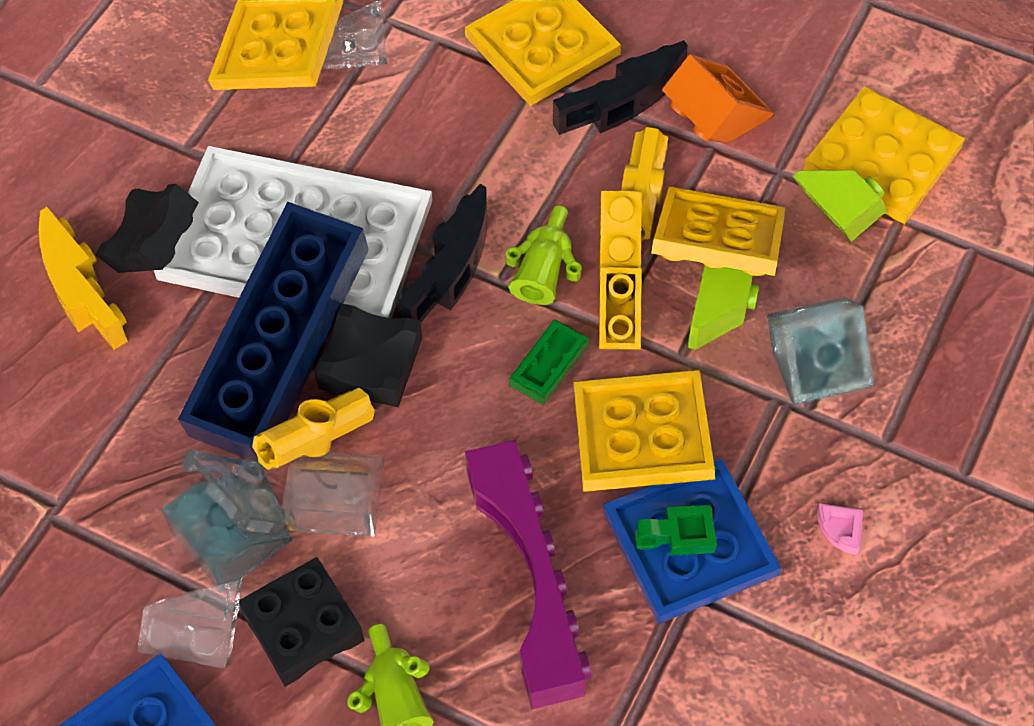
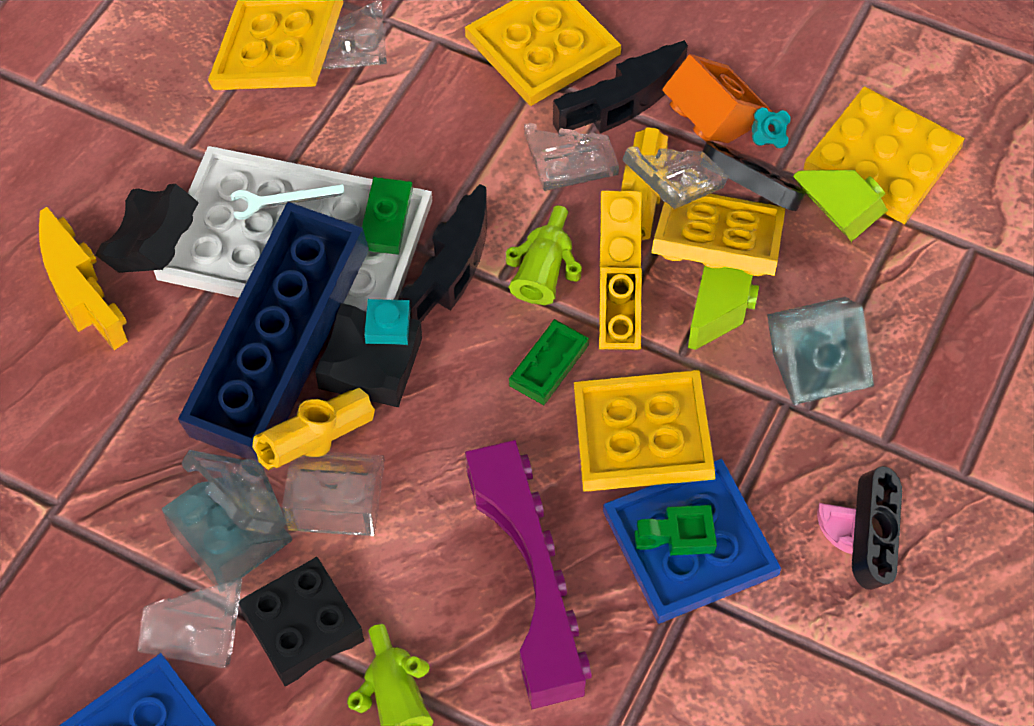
none -> light aqua flag [231,184,344,220]
none -> green plate [362,177,413,255]
none -> teal plate [364,299,410,345]
none -> clear wing [524,123,619,191]
none -> clear wing [622,146,730,209]
none -> black beam [698,141,806,211]
none -> teal plate [752,107,791,149]
none -> black beam [852,466,902,590]

